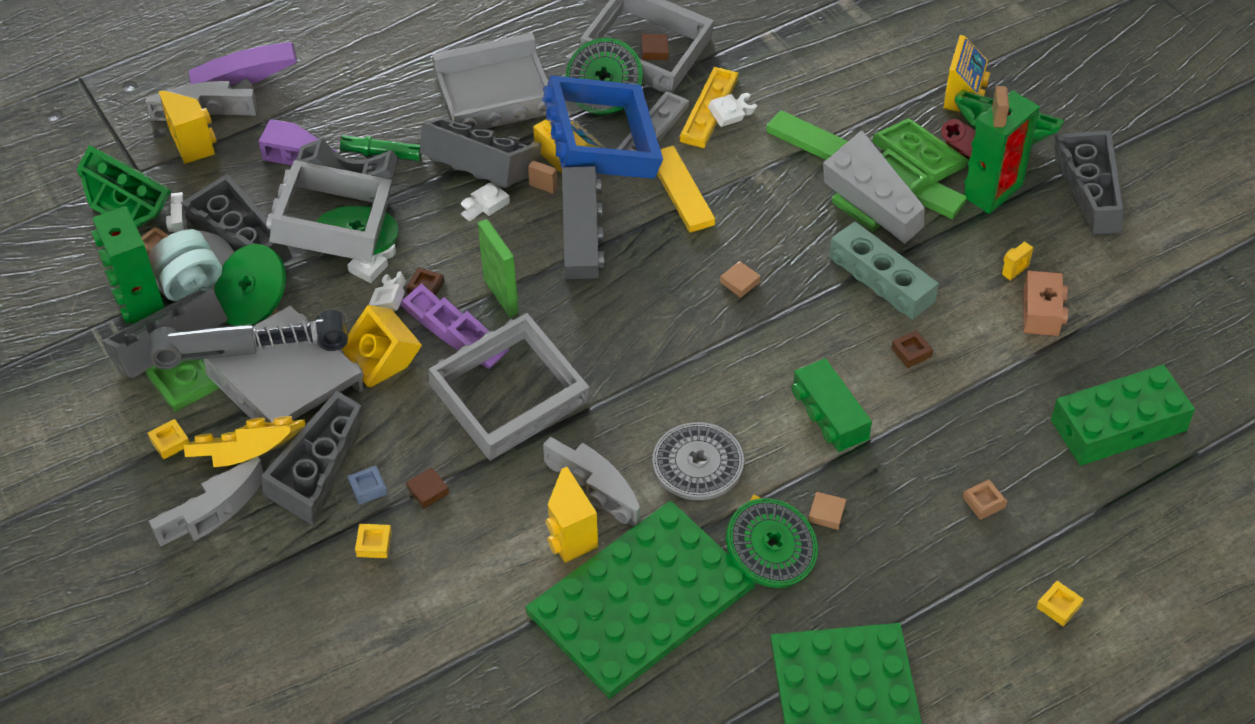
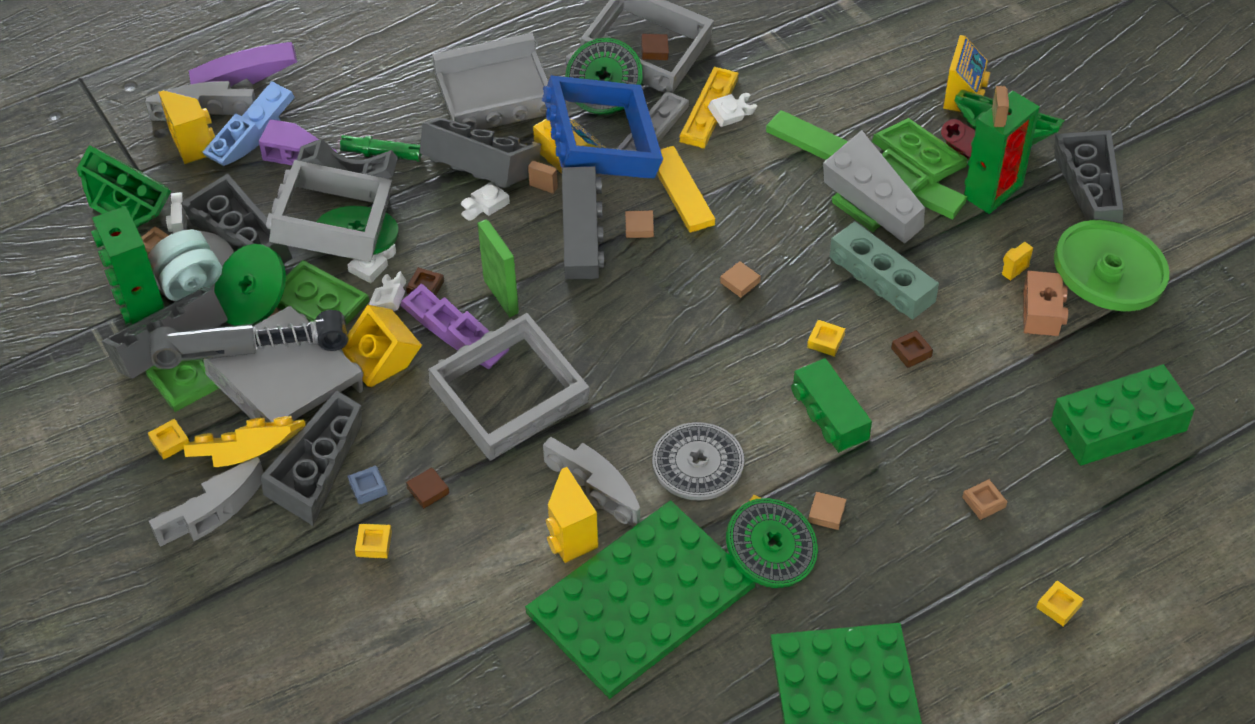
none -> light blue slope [202,81,295,166]
none -> bright green tile [277,260,370,325]
none -> medium nougat tile [625,210,654,238]
none -> yellow plate [807,320,845,357]
none -> bright green dish [1054,220,1170,311]

